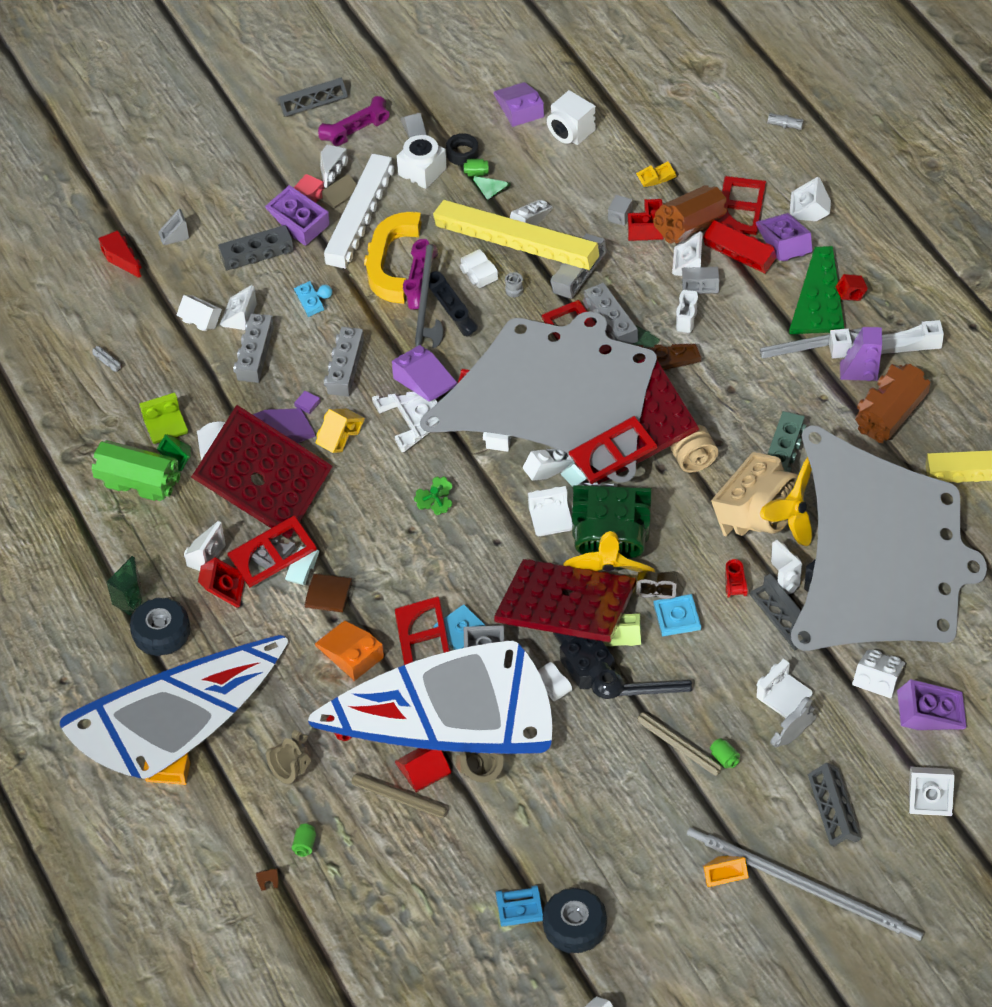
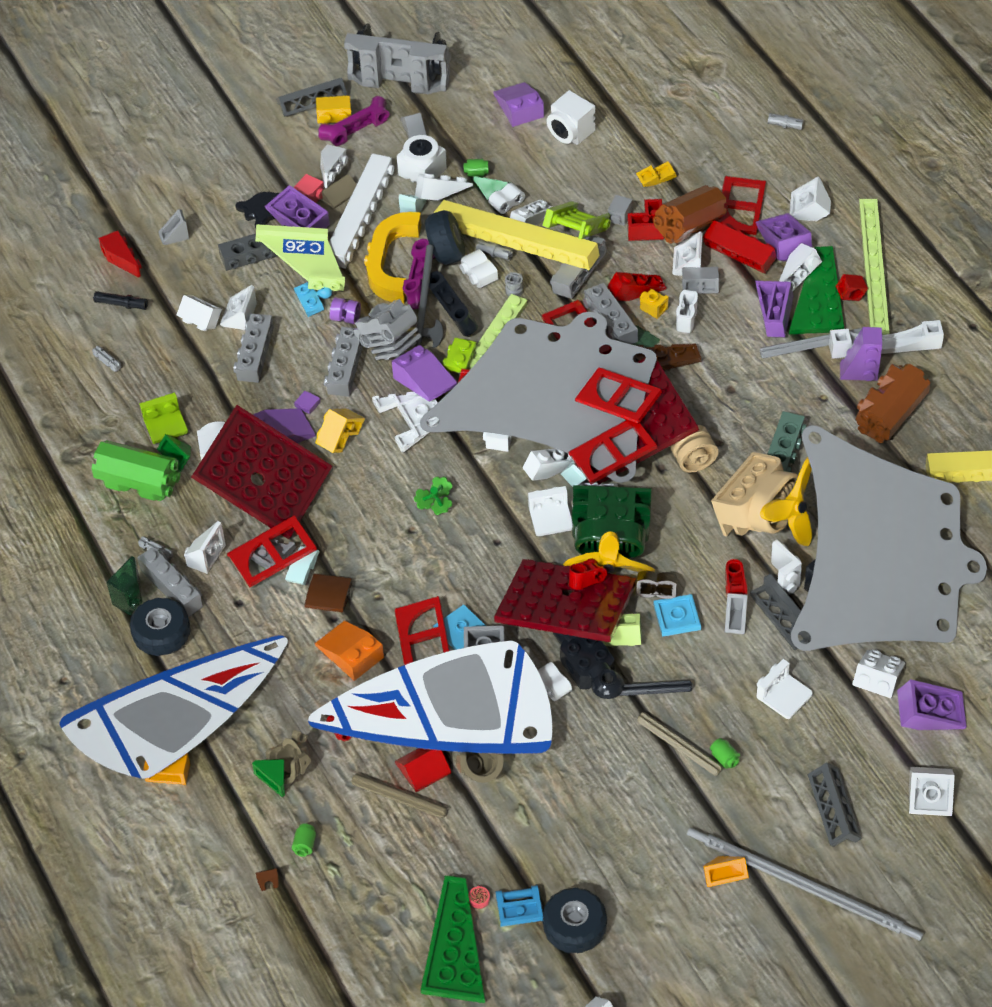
red slope [198,557,244,608] -> none
black tyre [446,133,479,166] -> none
light grey tile [770,697,816,747] -> none
none -> black pin [93,291,148,310]
none -> light grey axle [138,536,173,561]
none -> light grey brick [138,547,203,617]
none -> black tile [235,192,280,229]
none -> green slope [252,759,285,798]
none -> yellowish green piece [256,224,345,291]
none -> yellow brick [316,96,351,124]
none -> medium lavender wheel [330,297,361,324]
none -> light grey piece [344,23,451,94]
none -> light grey piece [353,299,421,360]
none -> light aqua slope [399,194,427,213]
none -> white slope [415,173,473,200]
none -> green wing [421,875,485,1003]
none -> black wheel [425,210,465,265]
none -> lime bracket [442,338,476,374]
none -> yellowish green plate [467,294,527,370]
none -> tile [468,886,490,909]
none -> light grey pin [476,240,513,261]
none -> white axle [488,183,525,214]
none -> lime fence [543,201,611,239]
none -> red piece [569,558,607,590]
none -> red window [575,367,662,424]
none -> red slope [607,272,667,301]
none -> yellow brick [639,289,669,319]
none -> light grey slope [725,593,748,634]
none -> medium lavender wedge [755,281,794,337]
none -> white slope [779,243,822,291]
none -> yellowish green plate [859,199,890,335]

